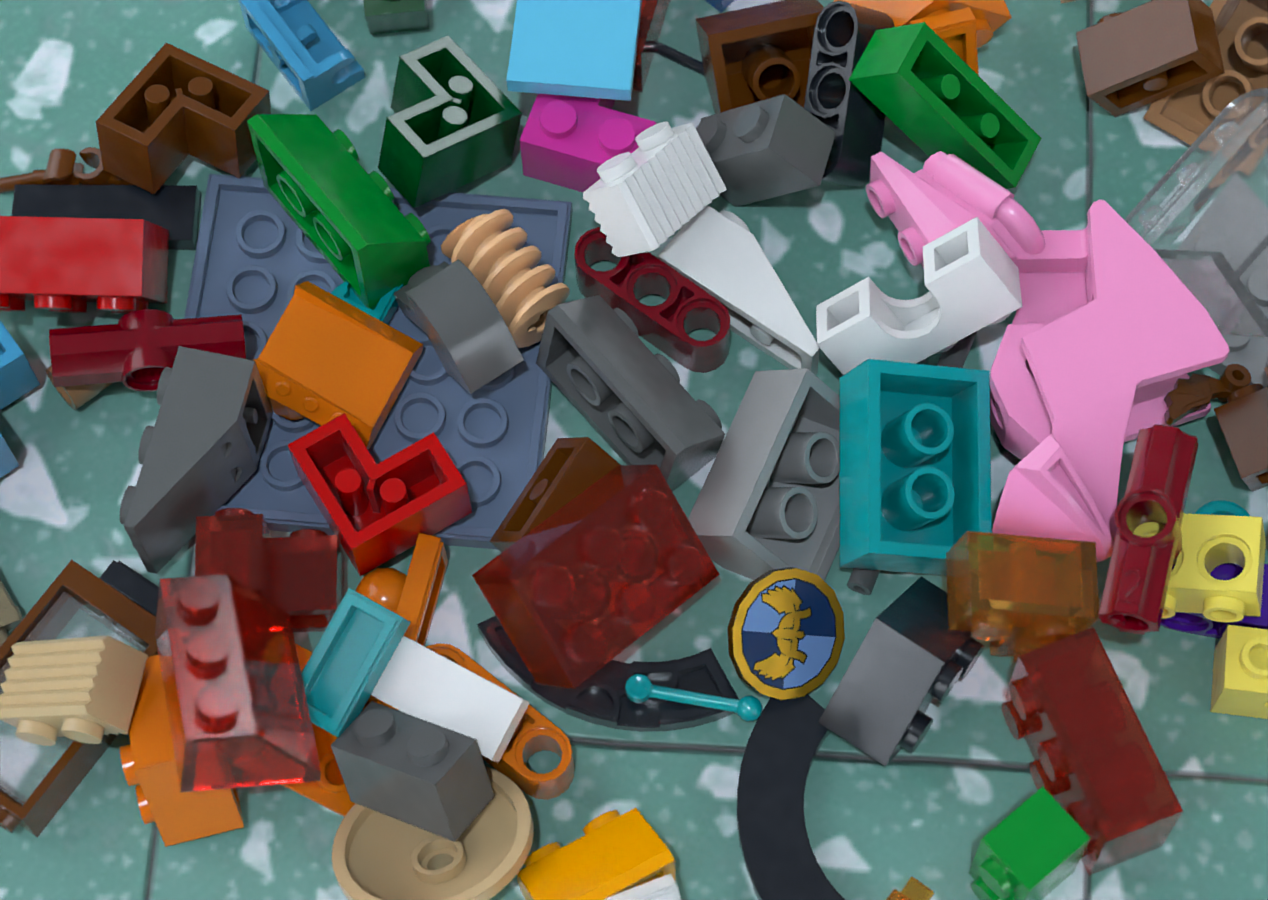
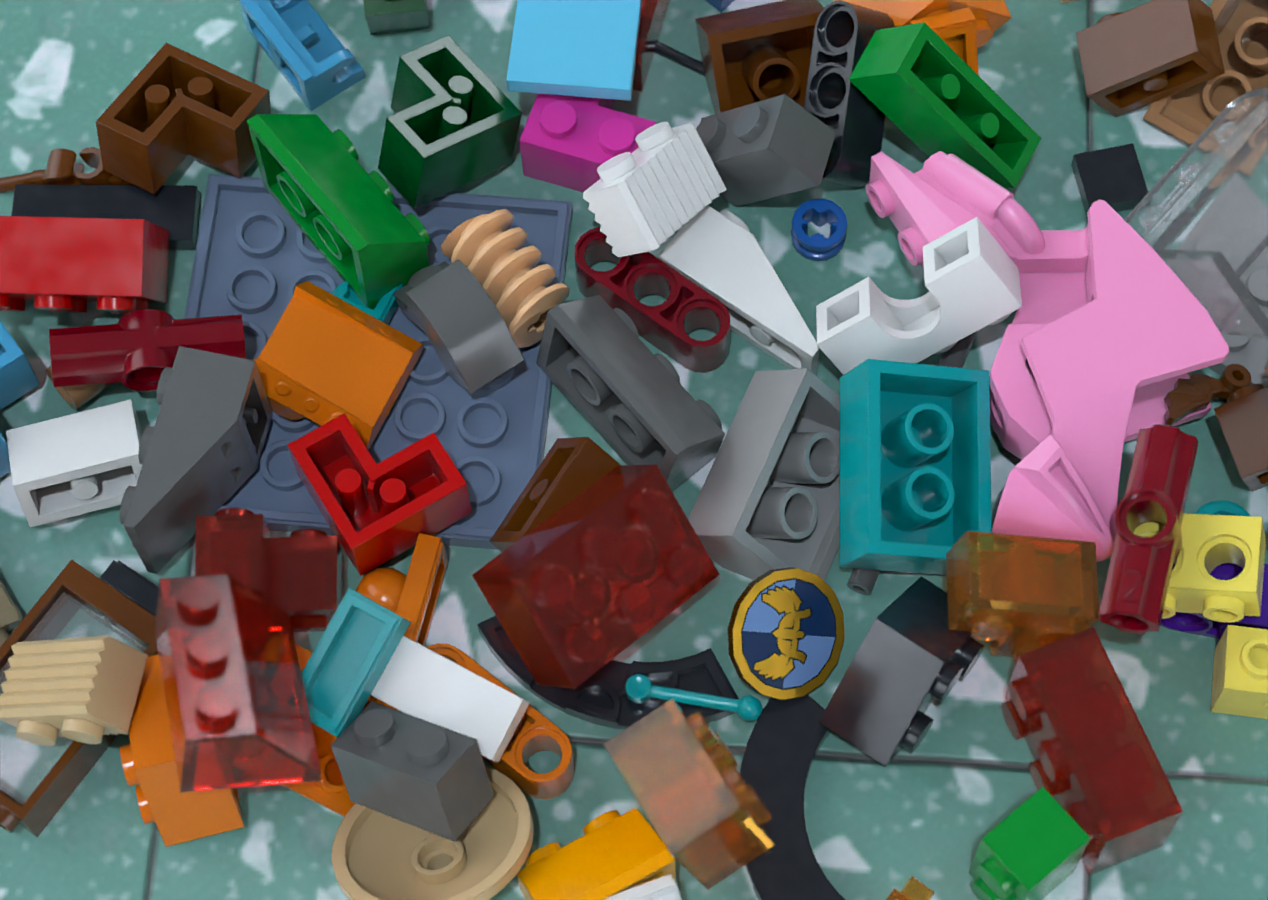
none -> white brick [6,399,143,527]
none -> clear orange brick [604,699,775,890]
none -> blue bush [791,198,847,261]
none -> black tile [1071,143,1149,218]

